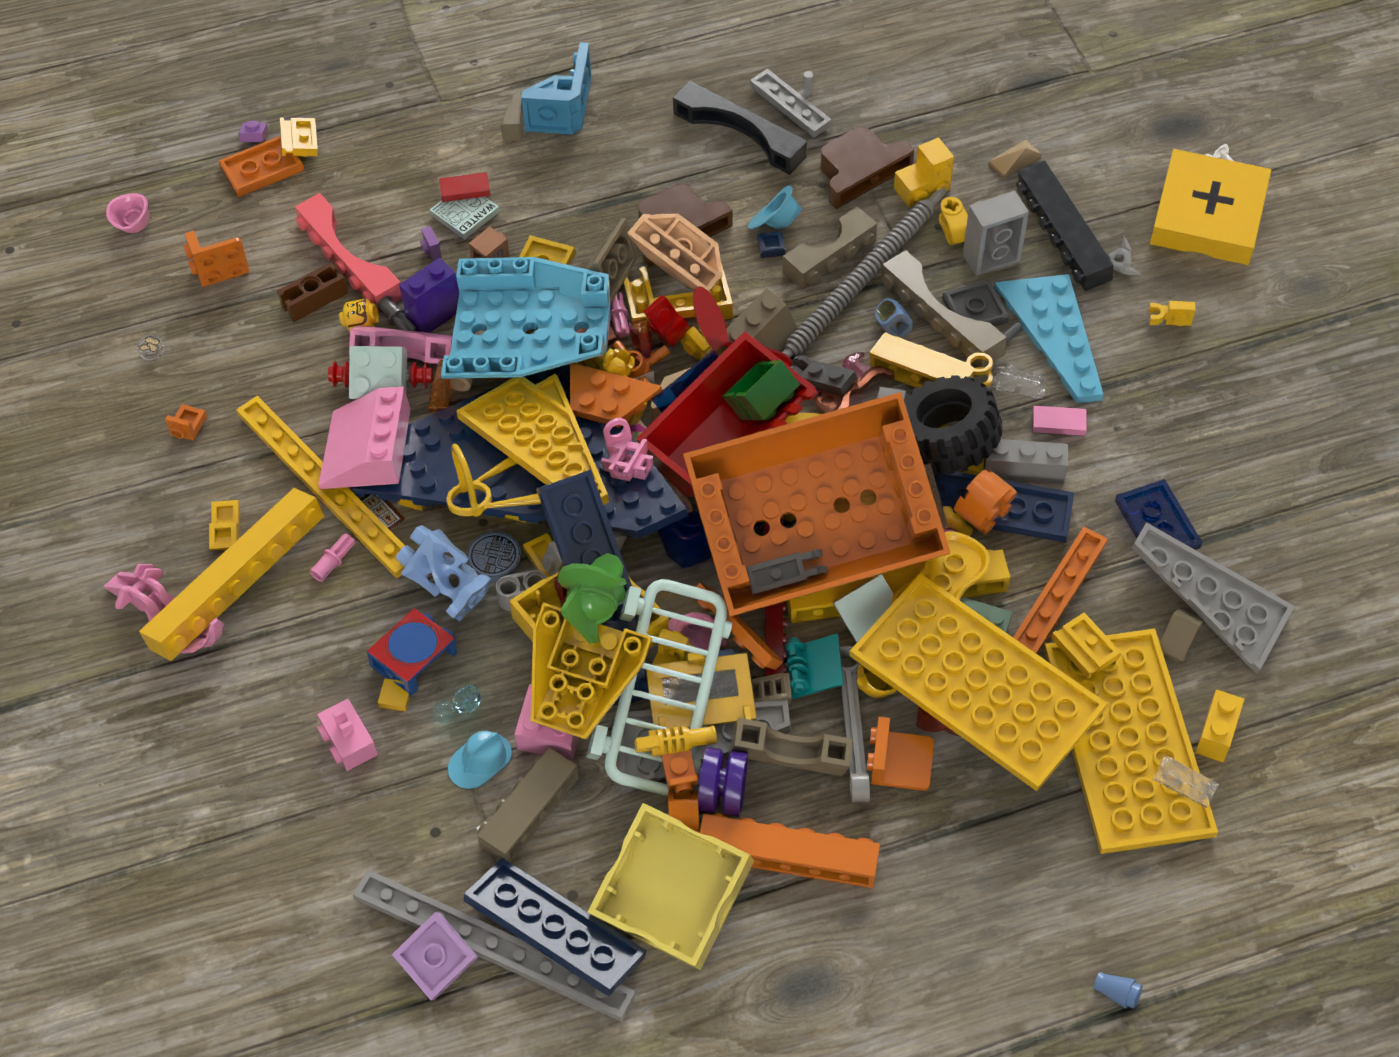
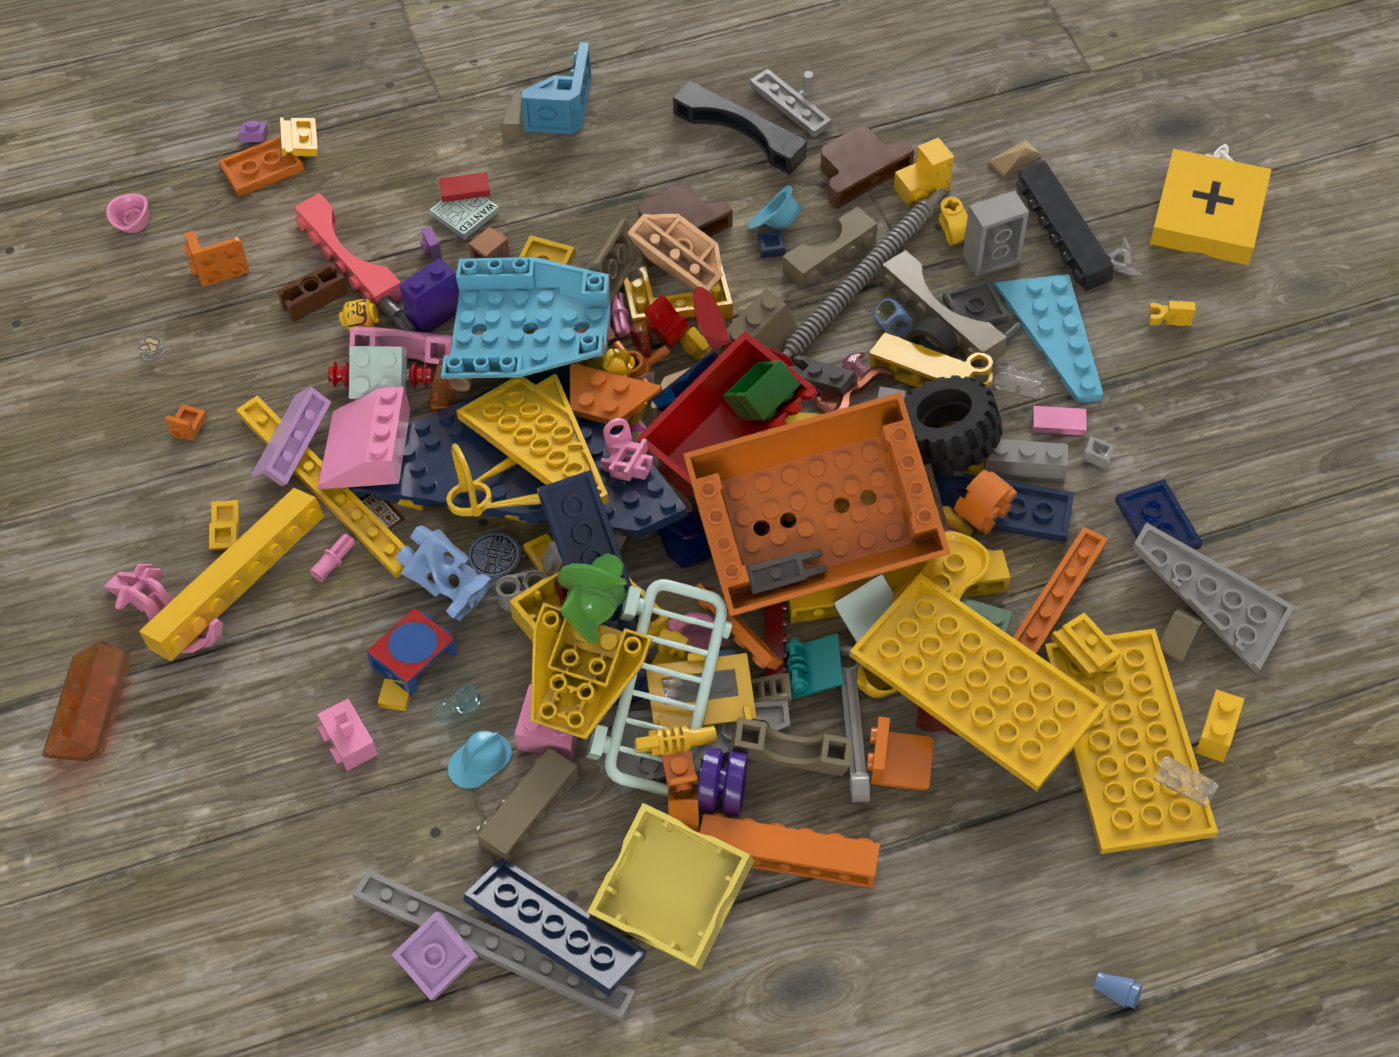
none -> clear orange slope [42,640,130,762]
none -> lavender panel [251,387,331,487]
none -> black tyre [907,317,958,357]
none -> light grey tile [1081,436,1115,469]

